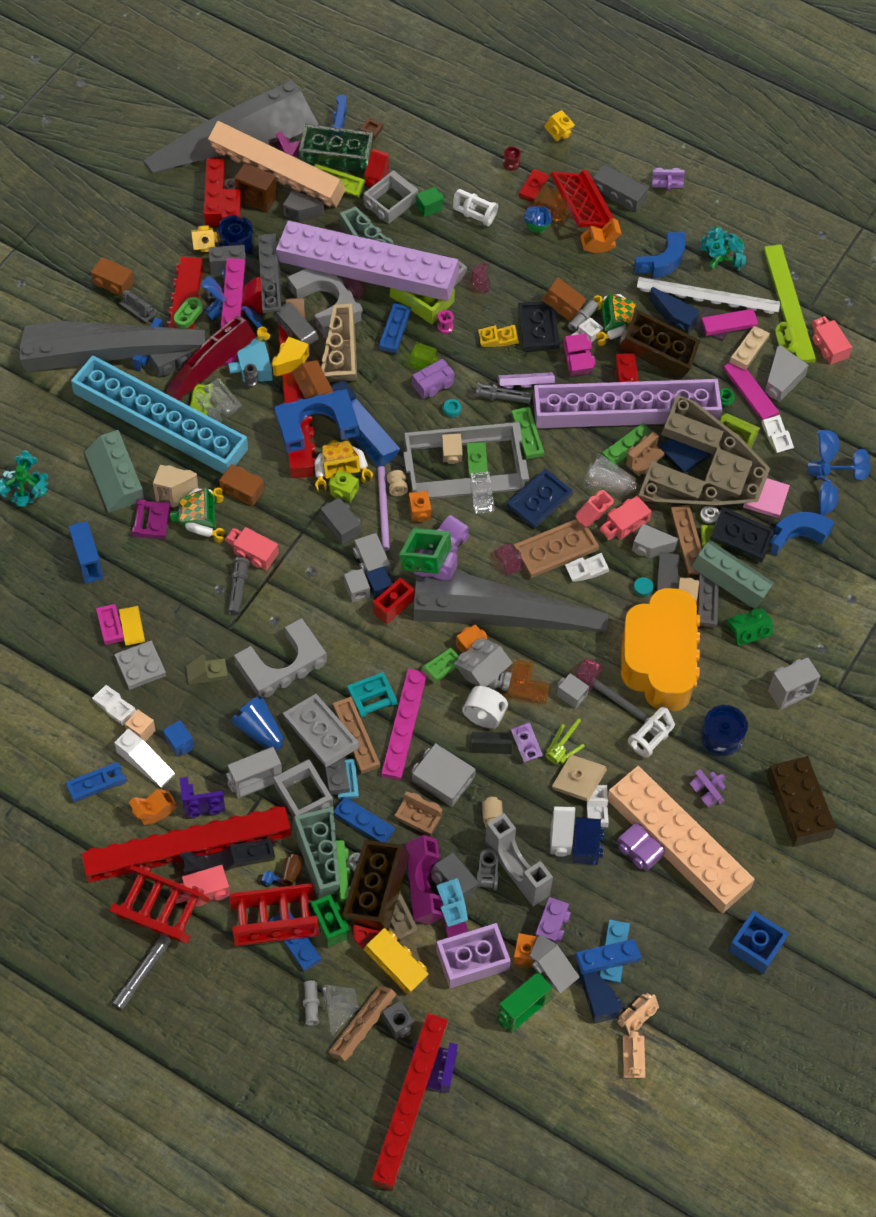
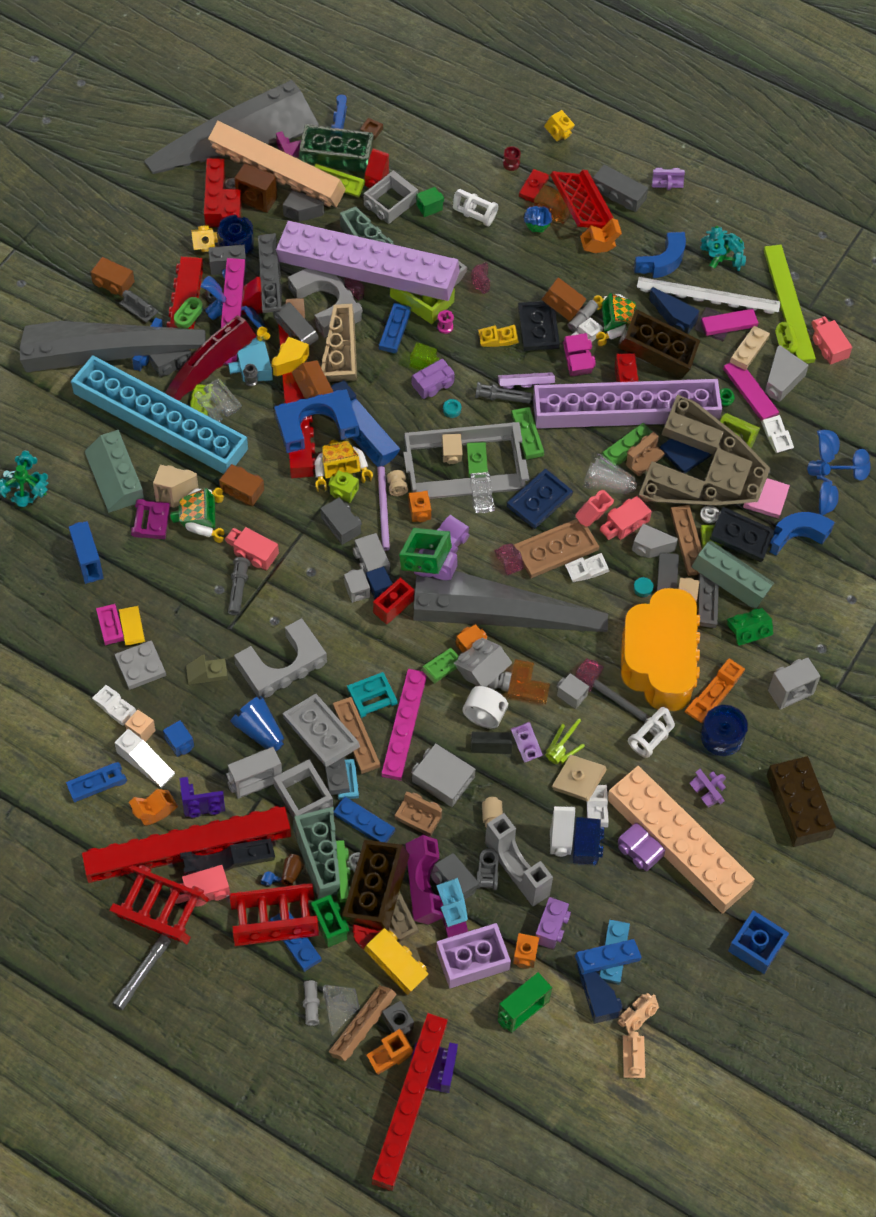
light grey slope [530,935,579,993] -> none
none -> orange brick [367,1029,413,1075]
none -> orange slope [685,658,745,723]

